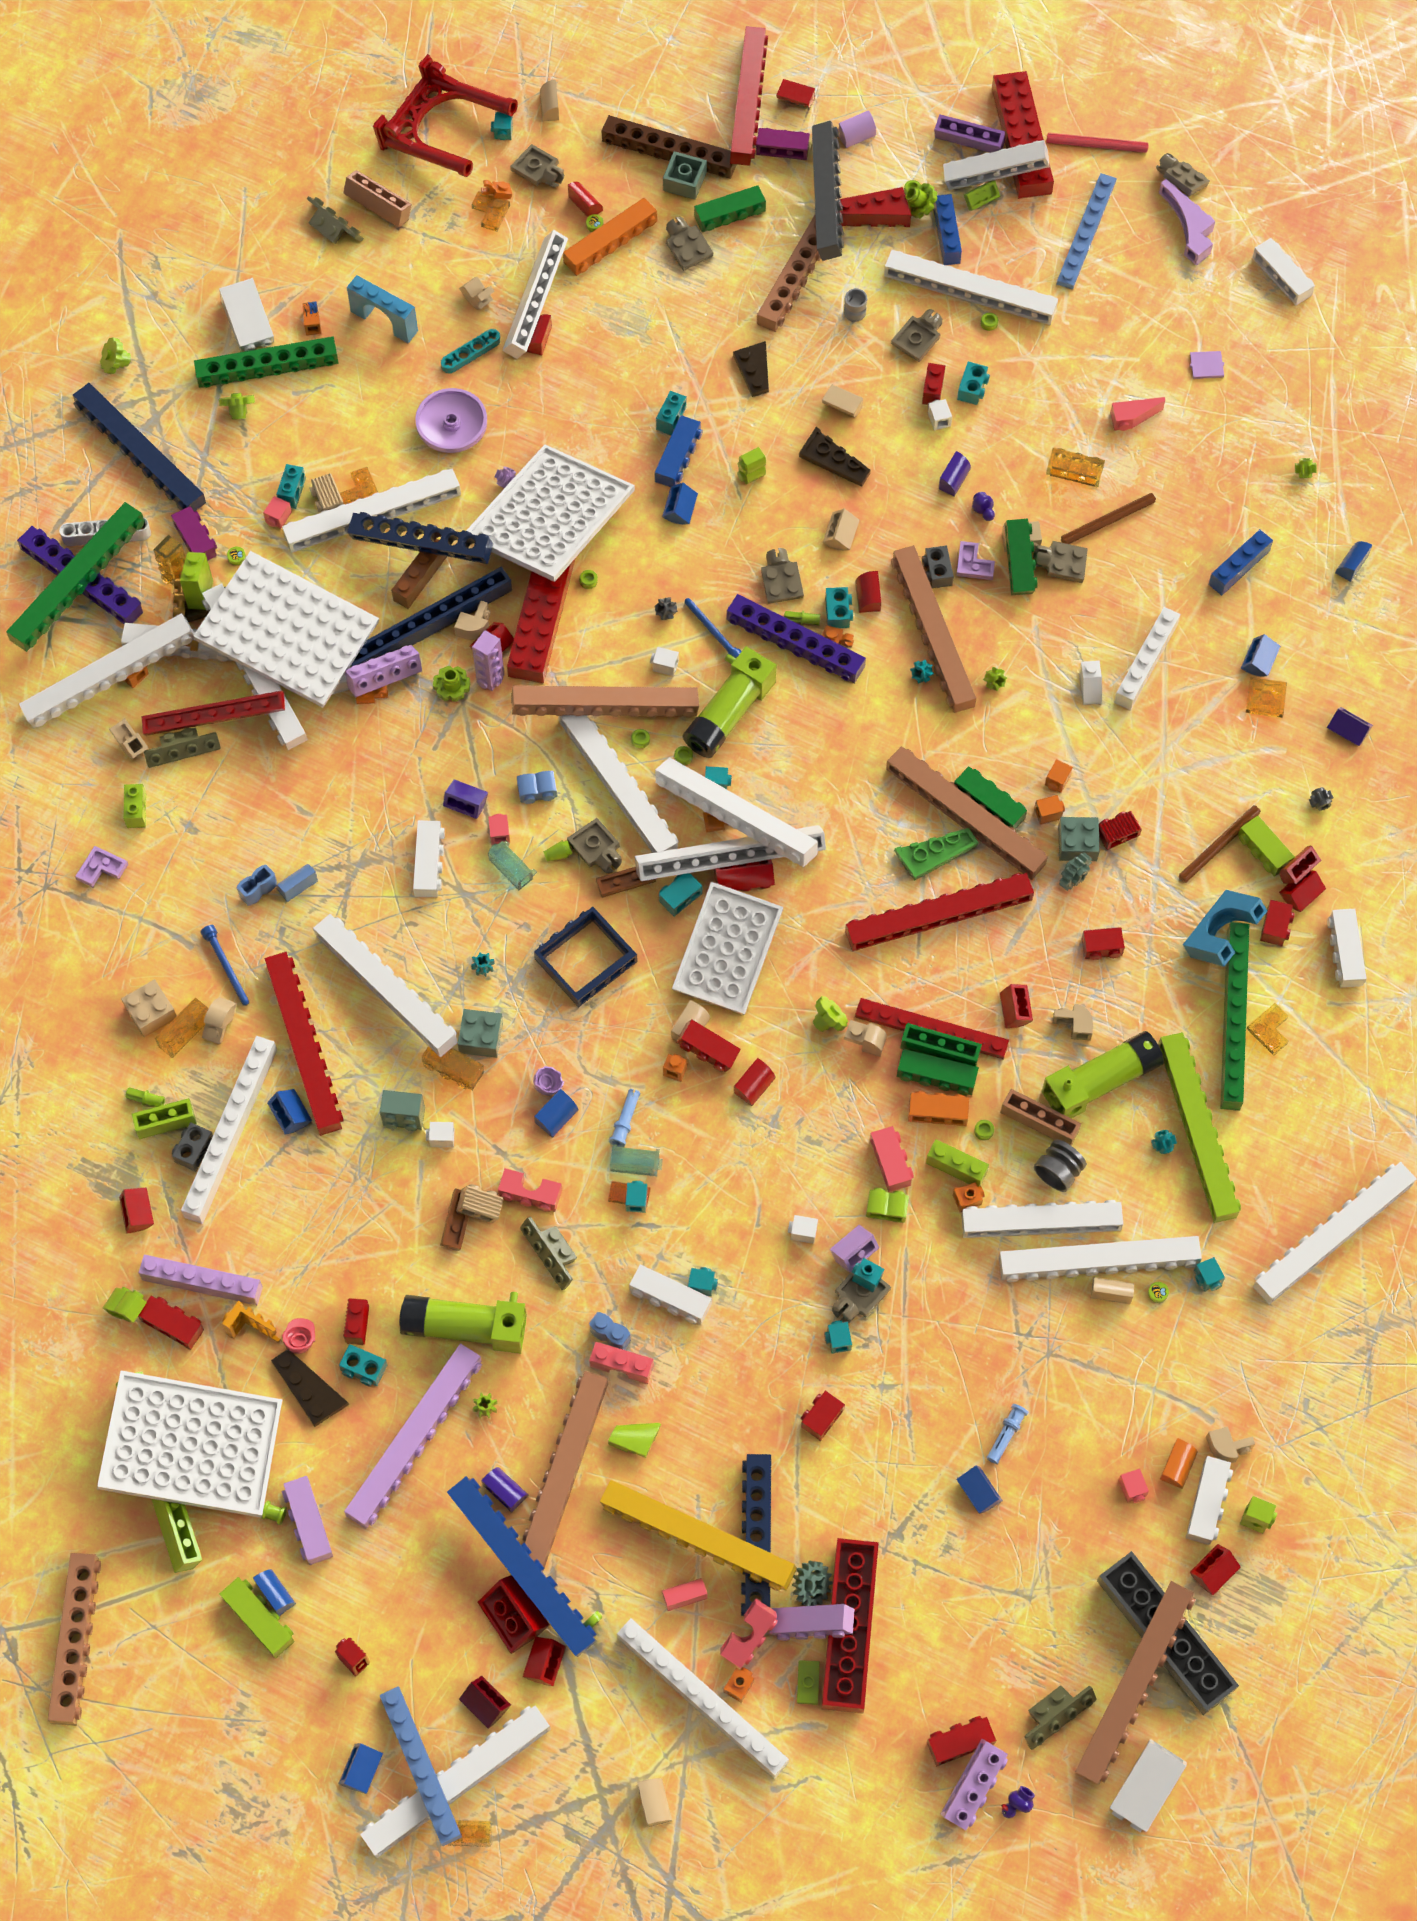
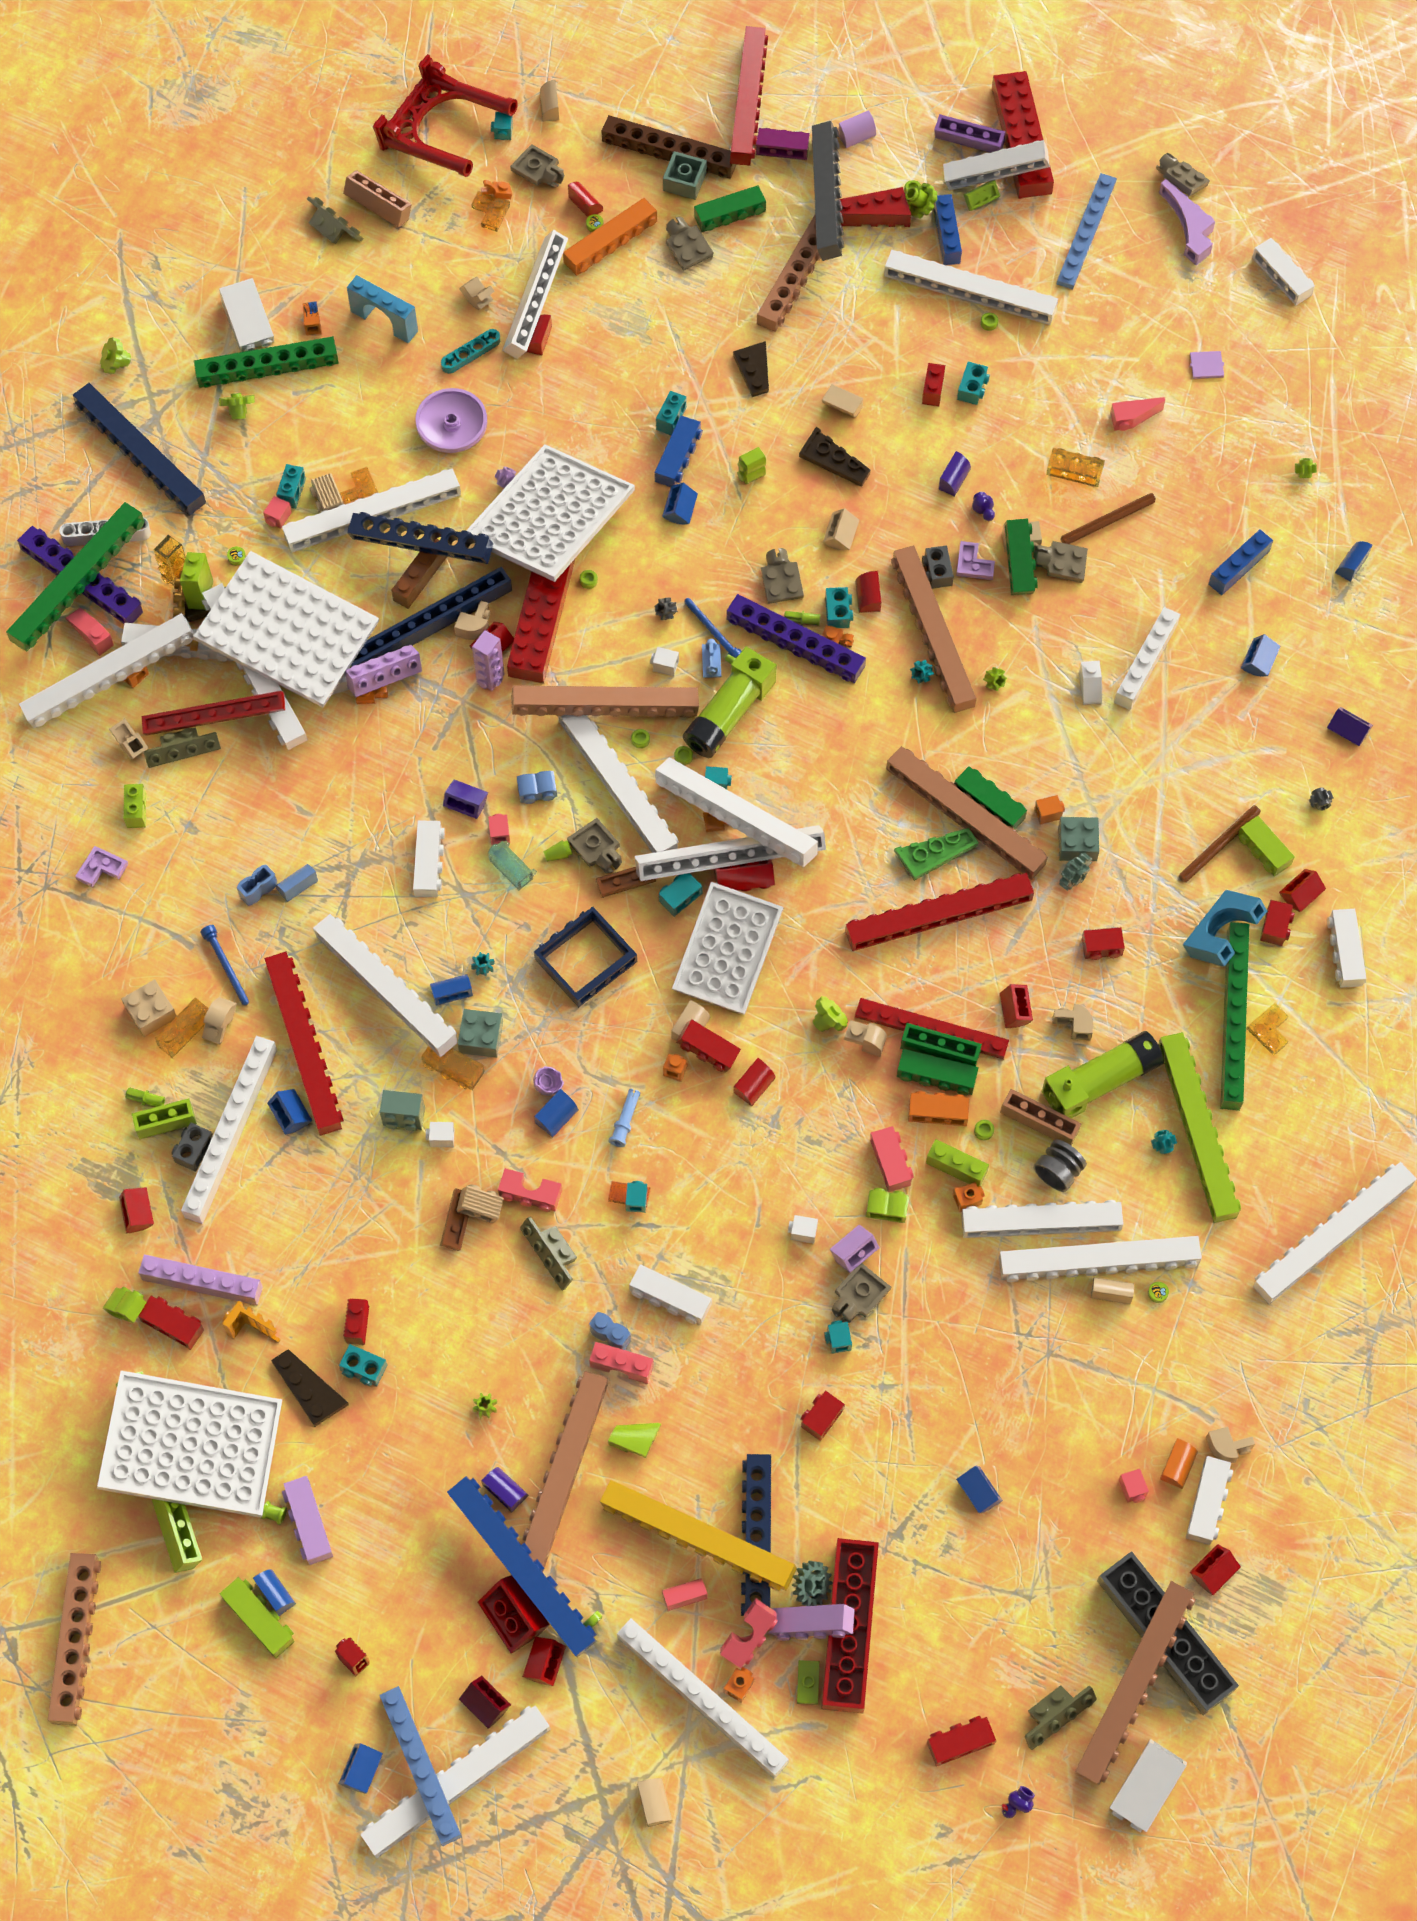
magenta brick [171,506,217,561] -> none
coral hat [282,1318,315,1354] -> none
lavender brick [344,1343,482,1529] -> none
lime piece [399,1292,527,1354] -> none
lime plant [433,666,471,702] -> none
clear yellow brick [448,1820,492,1847] -> none
clear light blue brick [610,1144,663,1176] -> none
teal brick [688,1267,718,1296] -> none
red brick [776,79,815,108] -> none
light grey wheel [844,288,867,321] -> none
teal brick [851,1258,885,1292] -> none
dark tan plate [891,309,942,362] -> none
white brick [928,399,952,430] -> none
lavender brick [941,1739,1008,1830] -> none
light blue pin [986,1404,1029,1464] -> none
orange brick [1045,759,1073,793] -> none
coral axle [1046,133,1149,153] -> none
red brick [1099,811,1142,850] -> none
teal brick [1194,1257,1225,1291] -> none
lime brick [1240,1496,1277,1534] -> none
clear yellow plate [1246,677,1287,718] -> none
red brick [1280,845,1322,884] -> none
none -> coral slope [66,608,114,656]
none -> blue brick [430,974,473,1006]
none -> light blue hinge [702,639,721,678]

